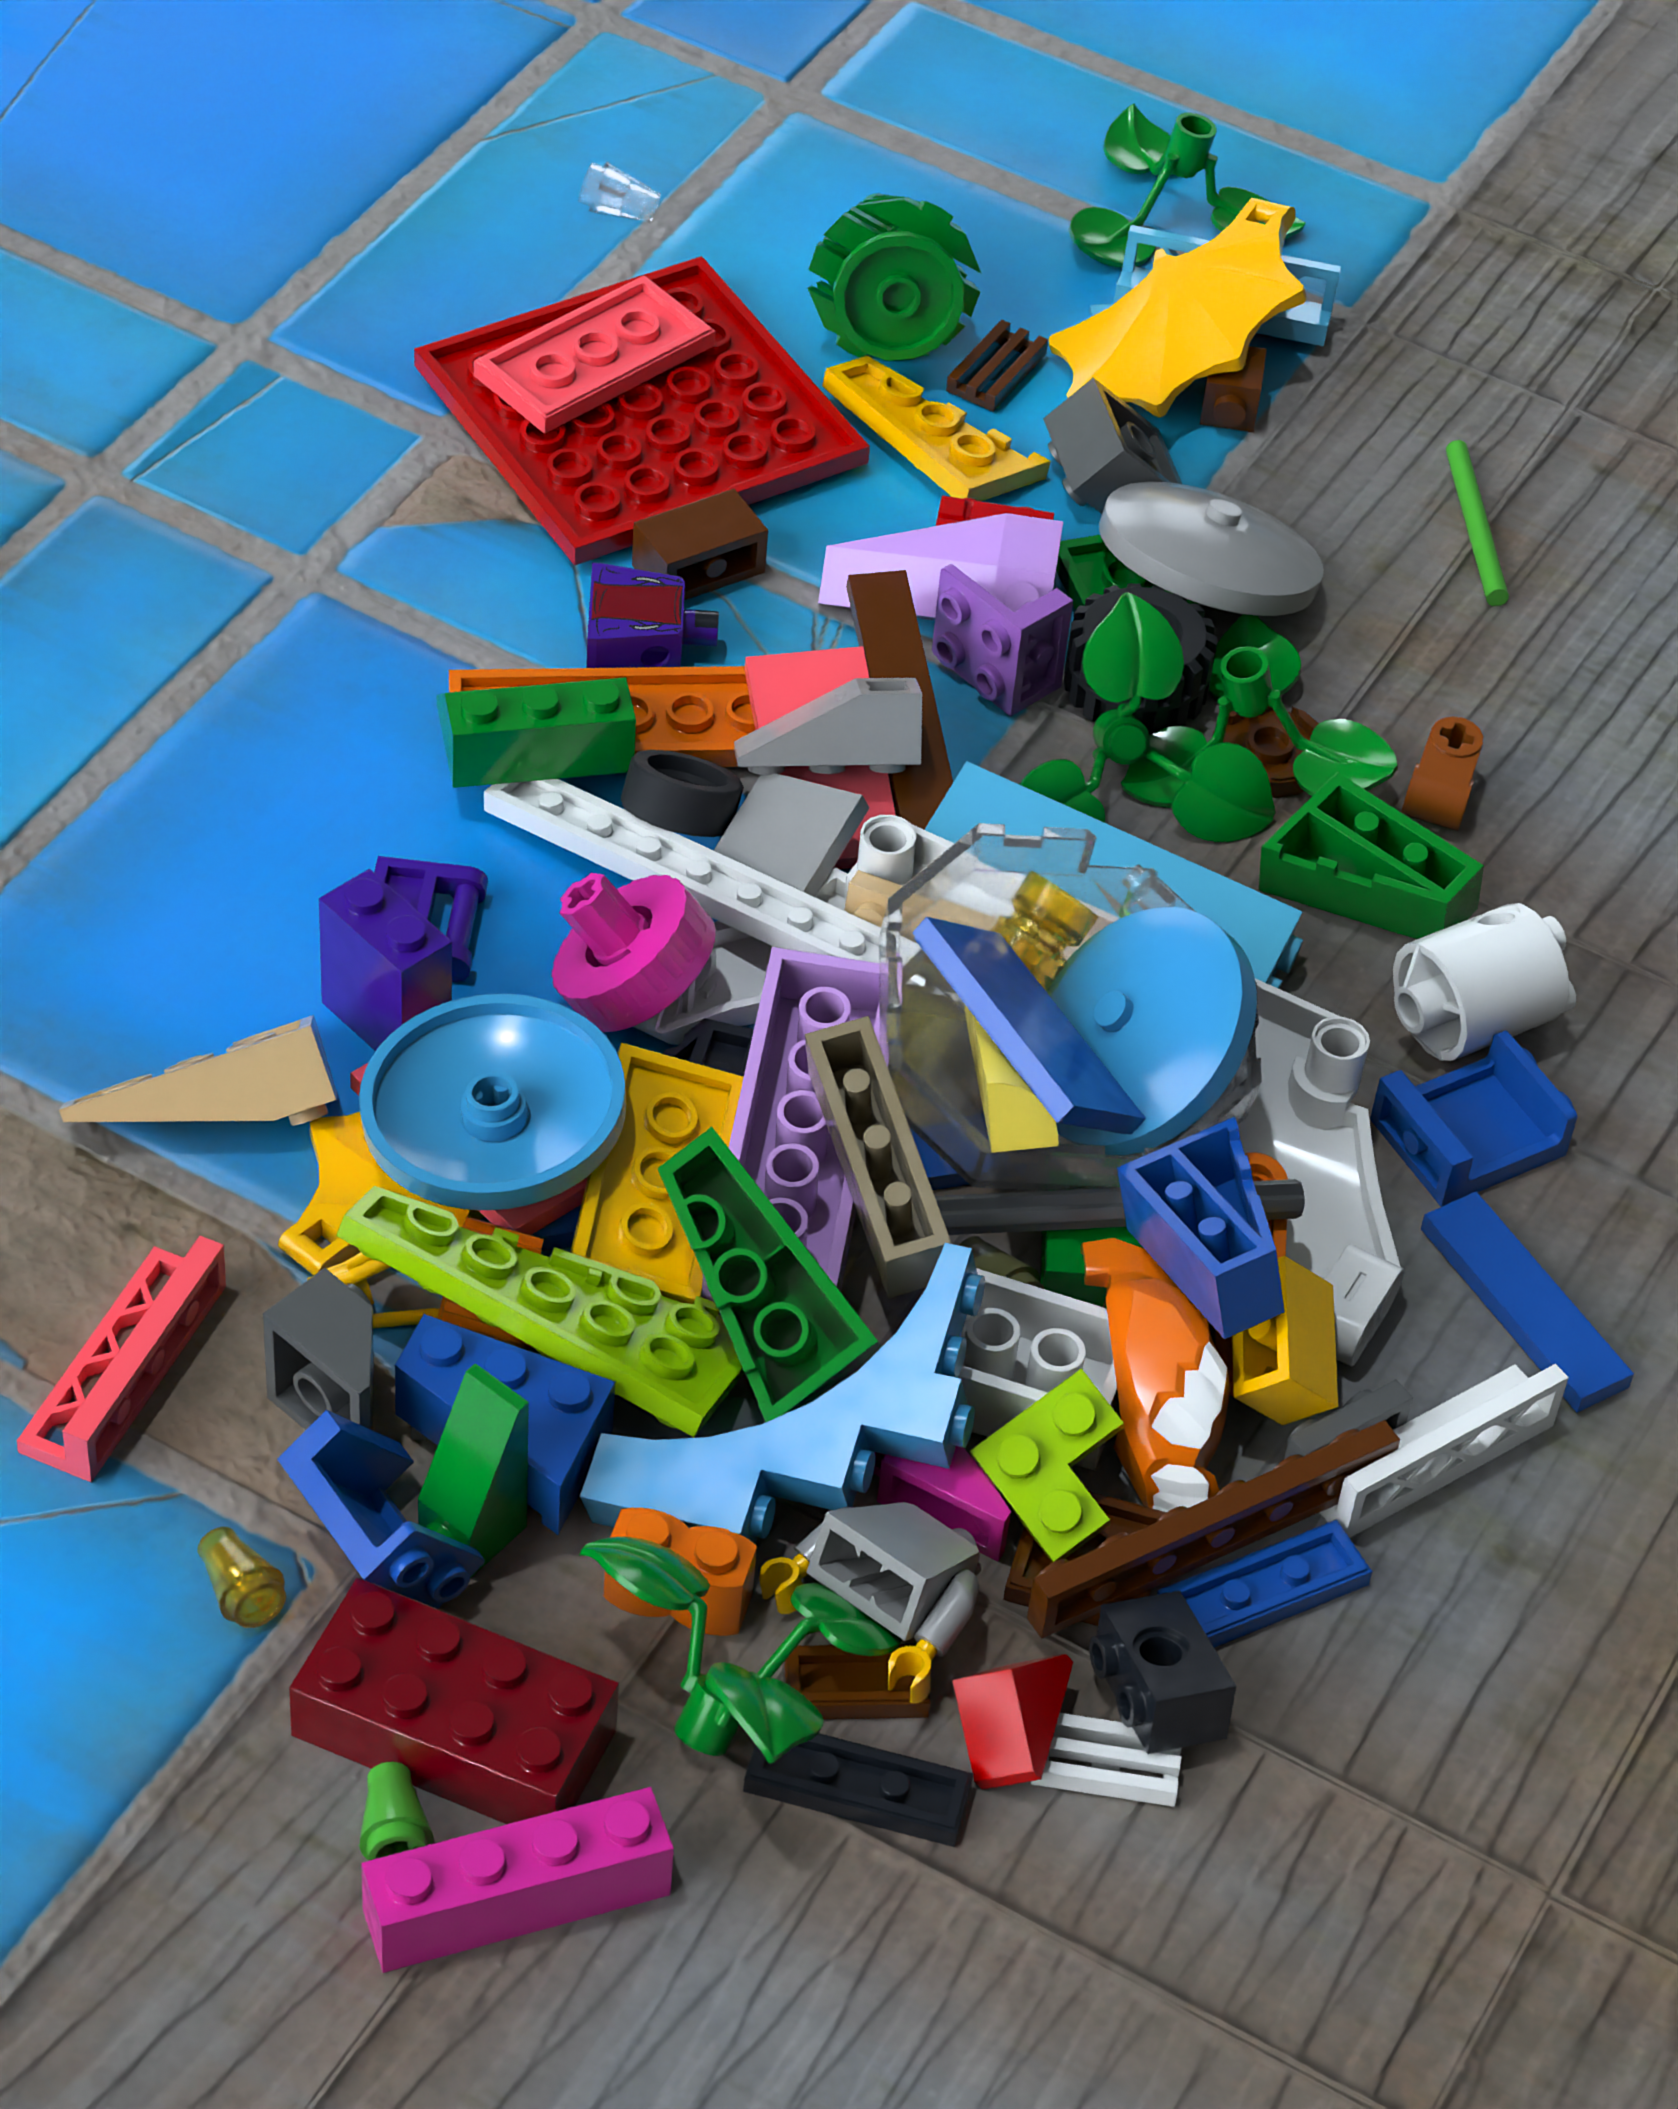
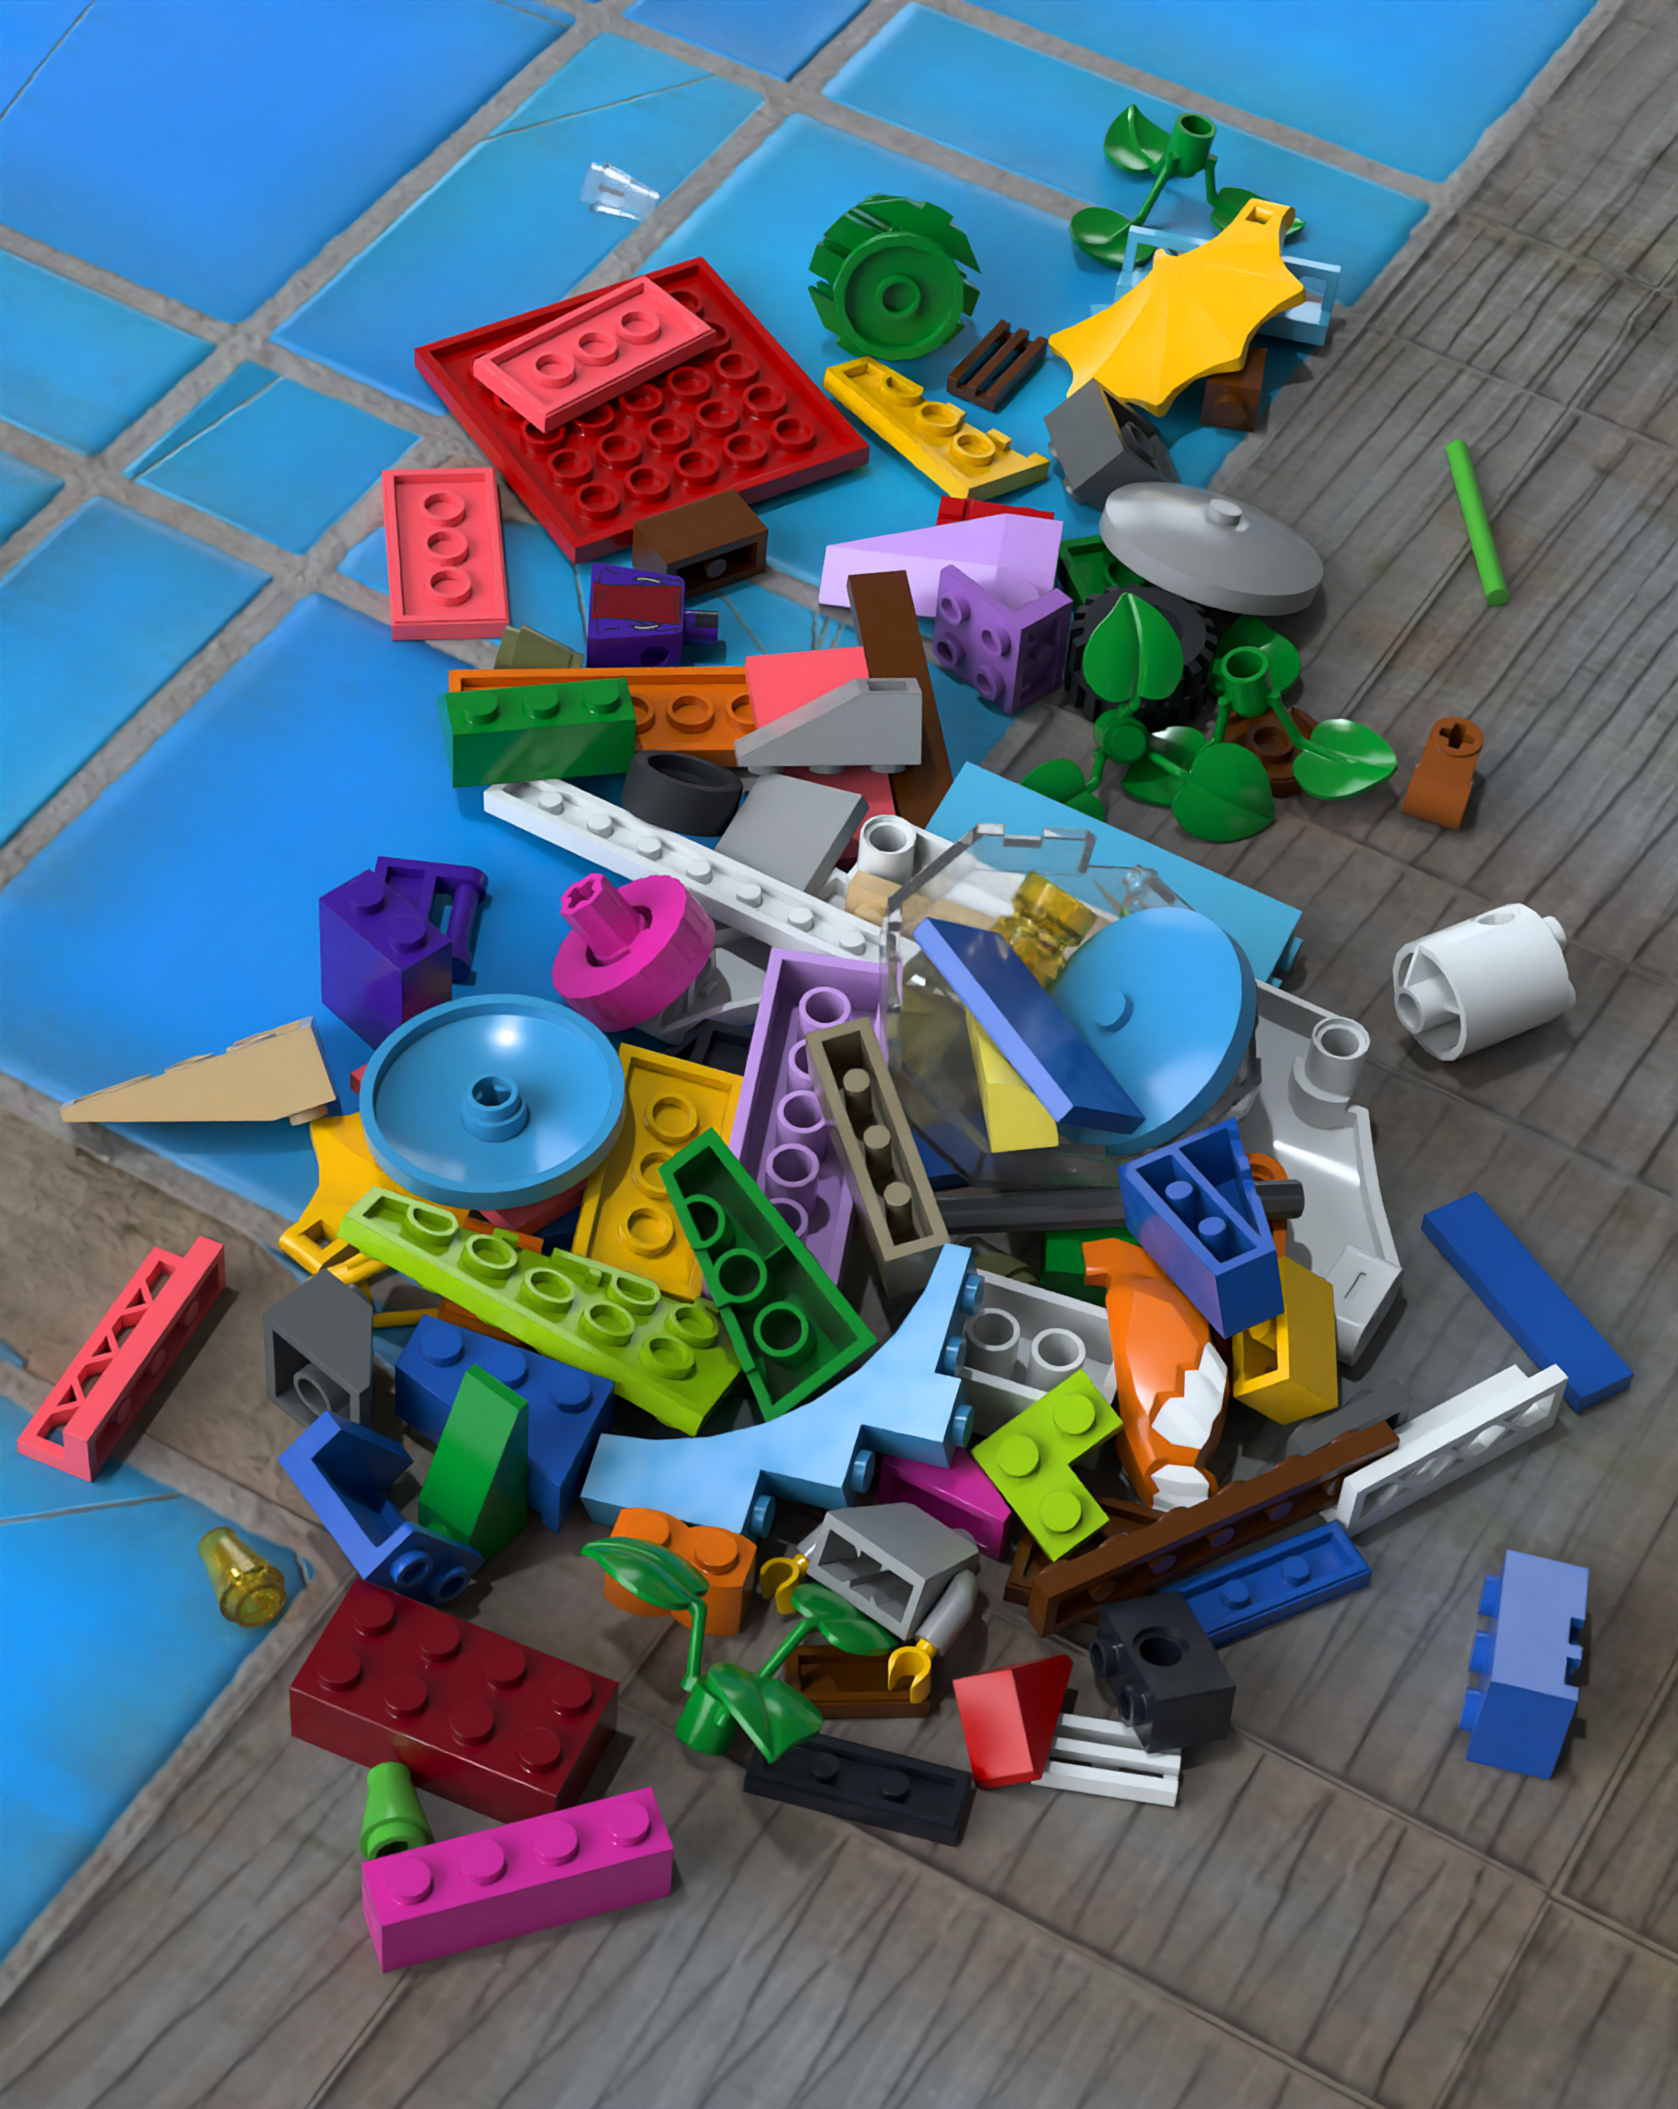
green wedge [1258,772,1484,939] -> none
blue panel [1370,1030,1577,1207] -> none
none -> coral tile [382,467,510,641]
none -> olive cone [494,624,585,669]
none -> blue wedge [1458,1549,1590,1780]

